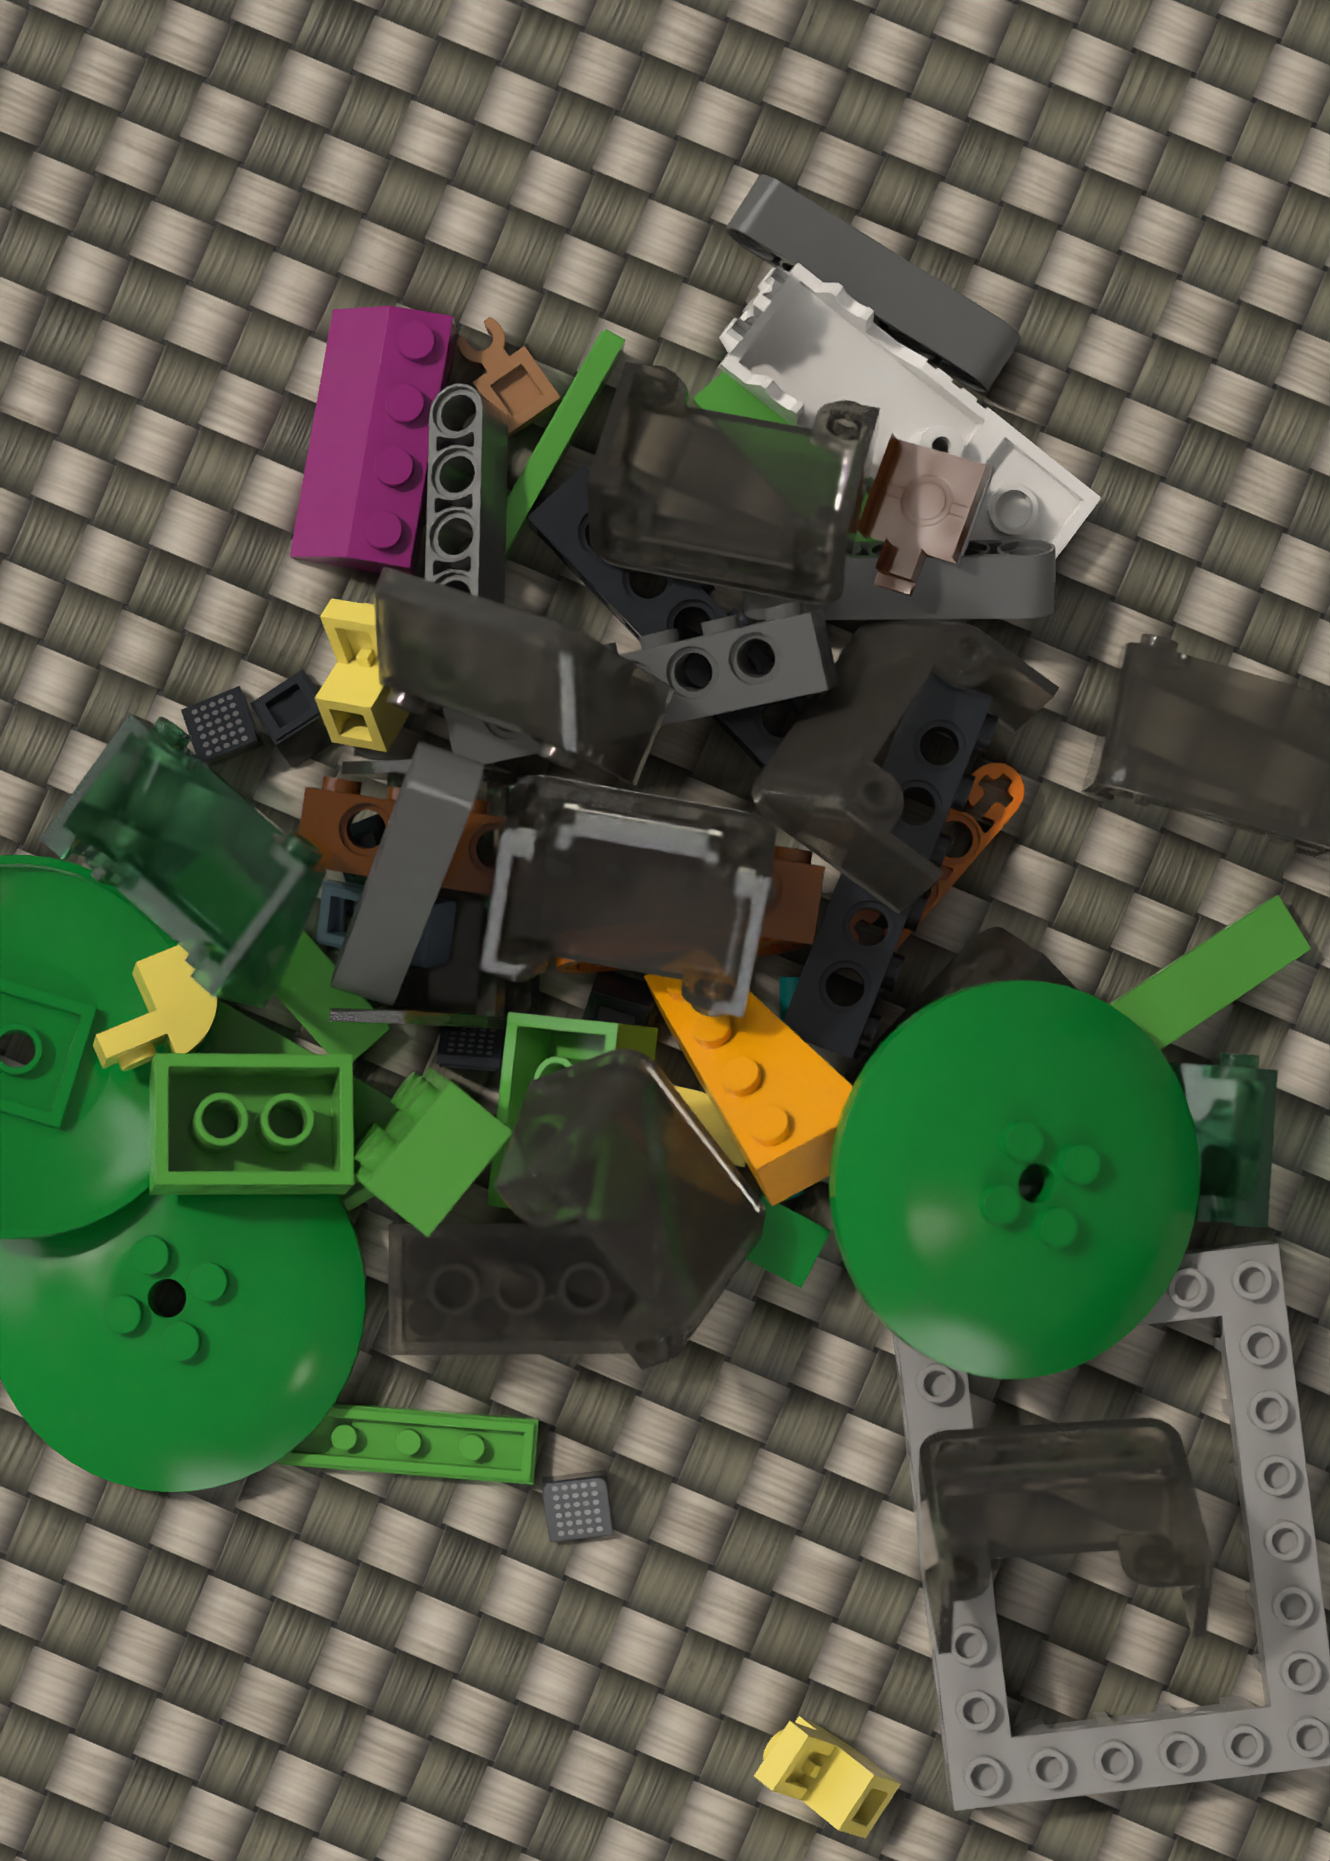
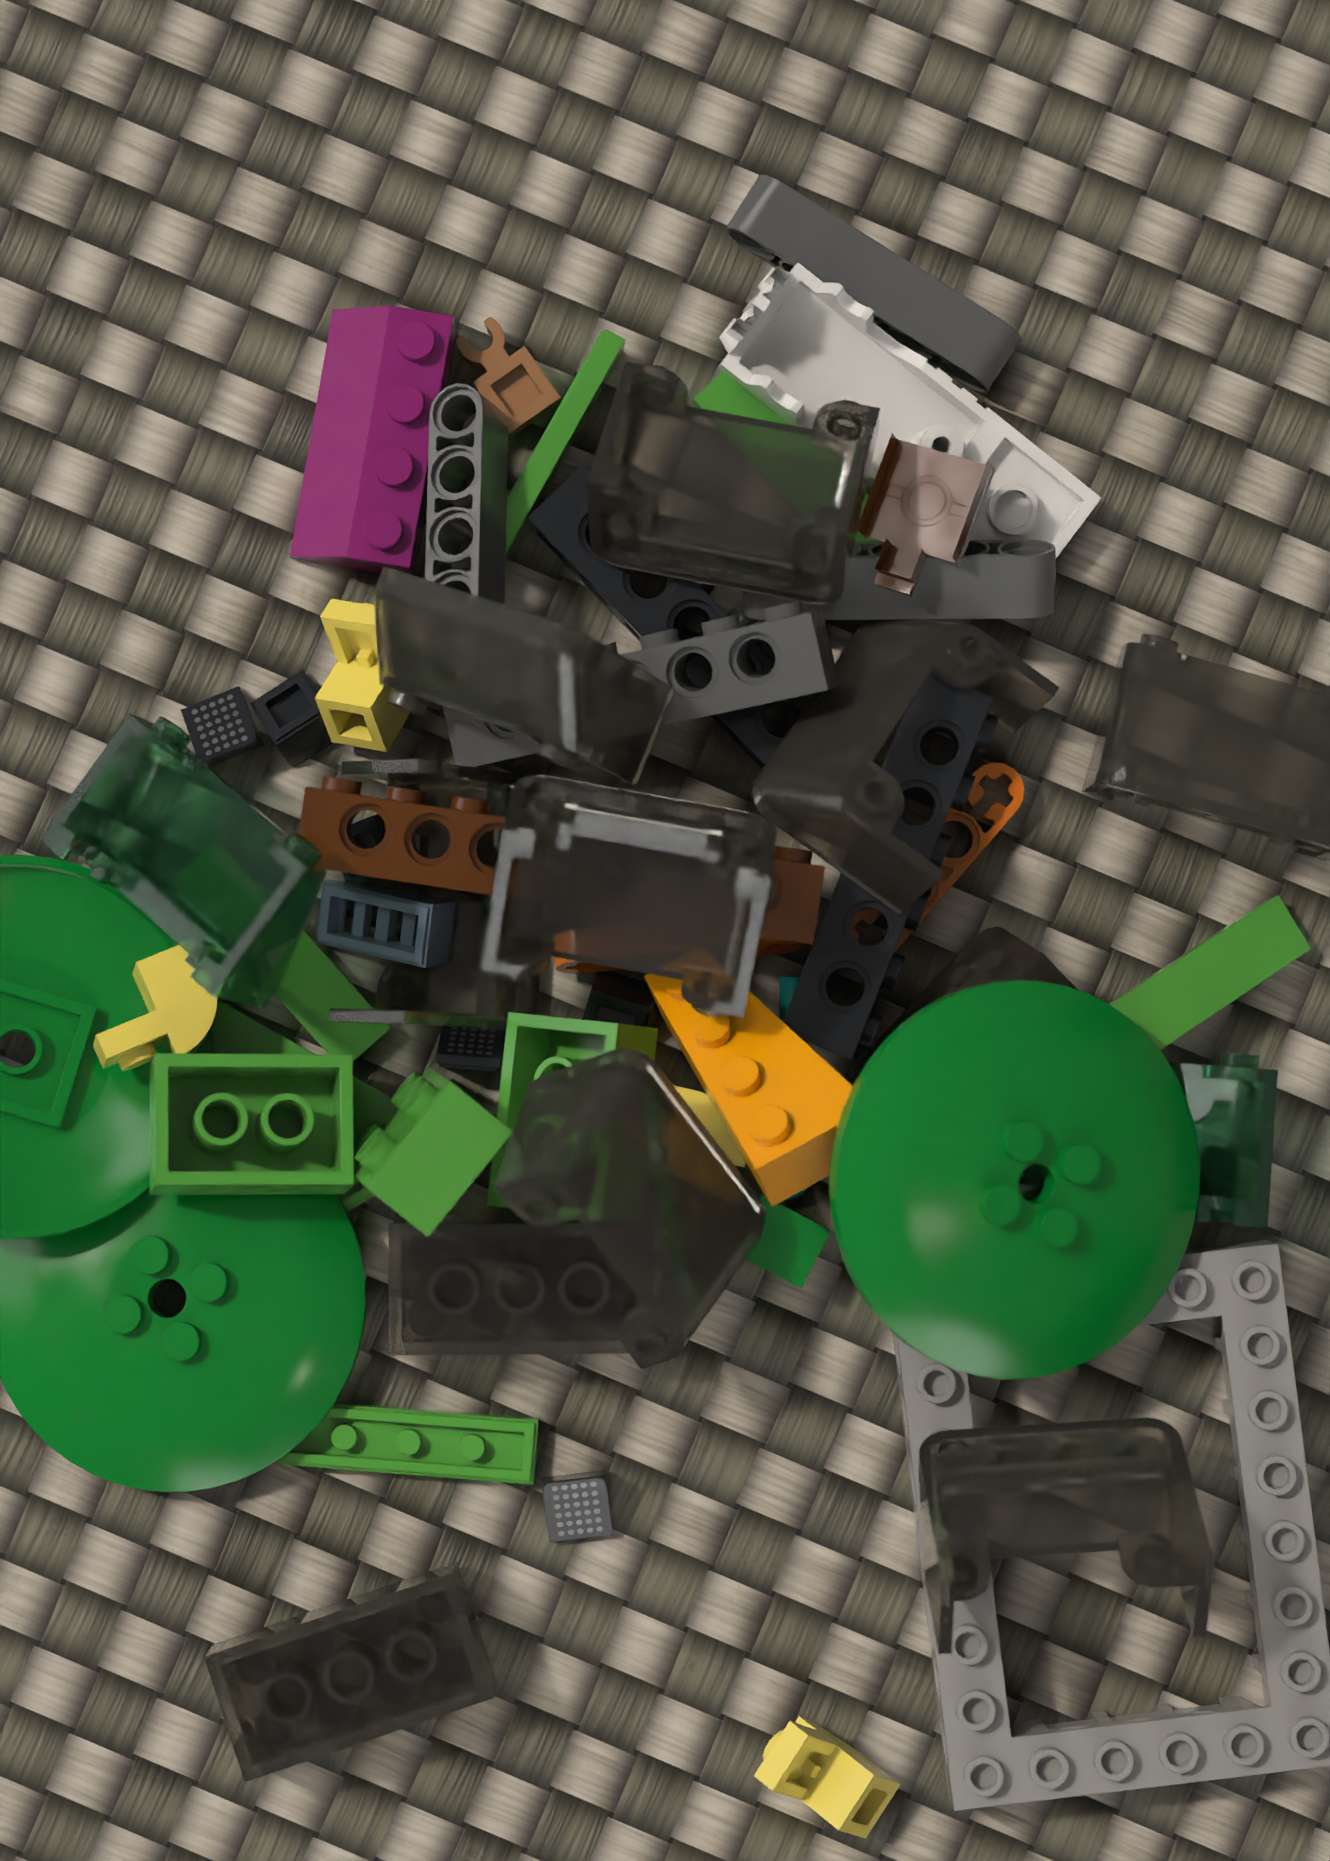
dark grey beam [330,742,484,1006] -> none
none -> clear smoke brick [204,1562,498,1782]

